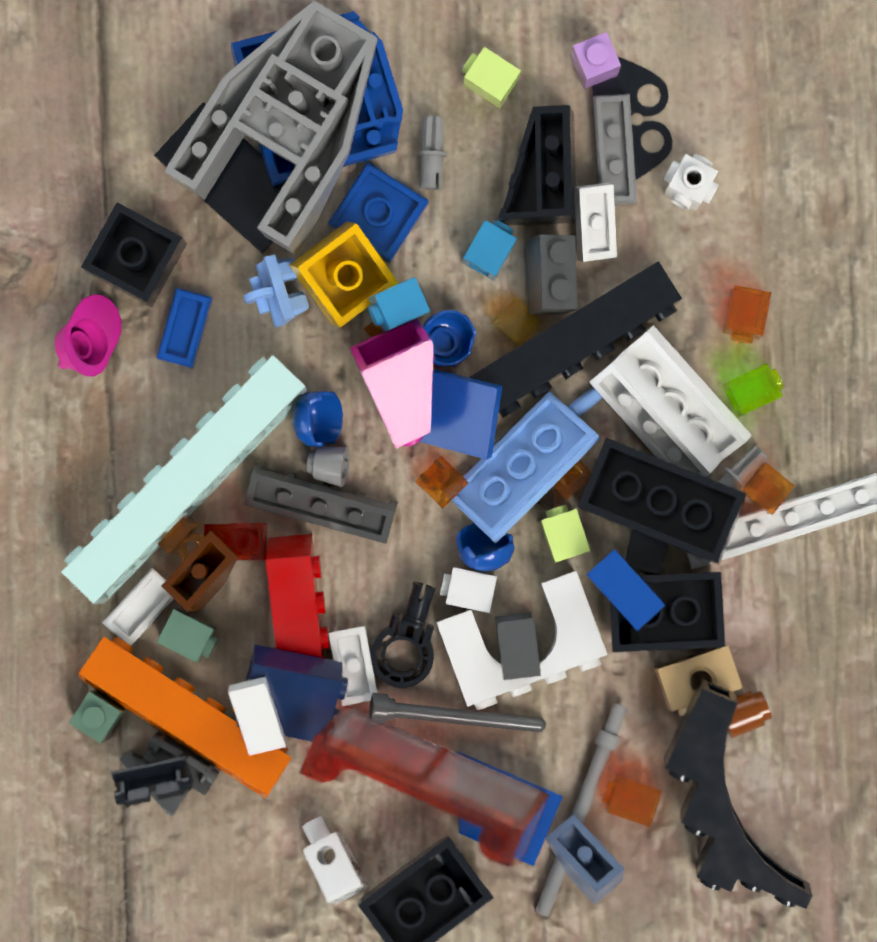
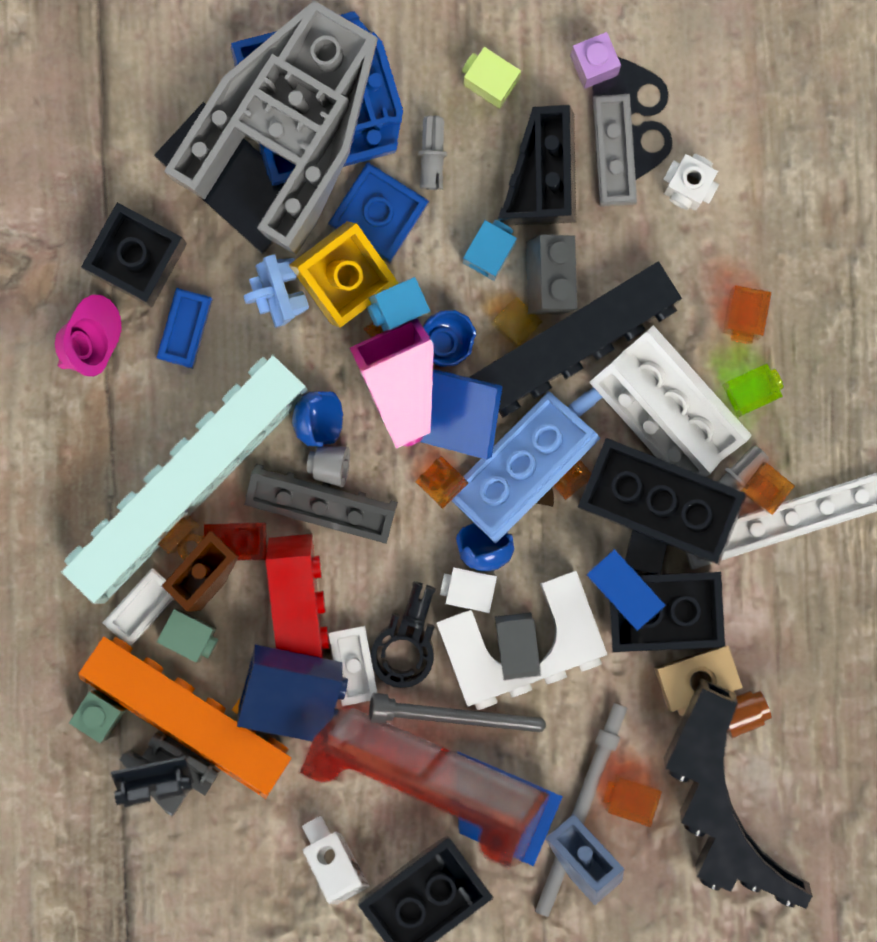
white tile [228,677,286,756] -> none
yellowish green brick [540,505,590,563] -> none
white plate [574,183,617,262] -> none

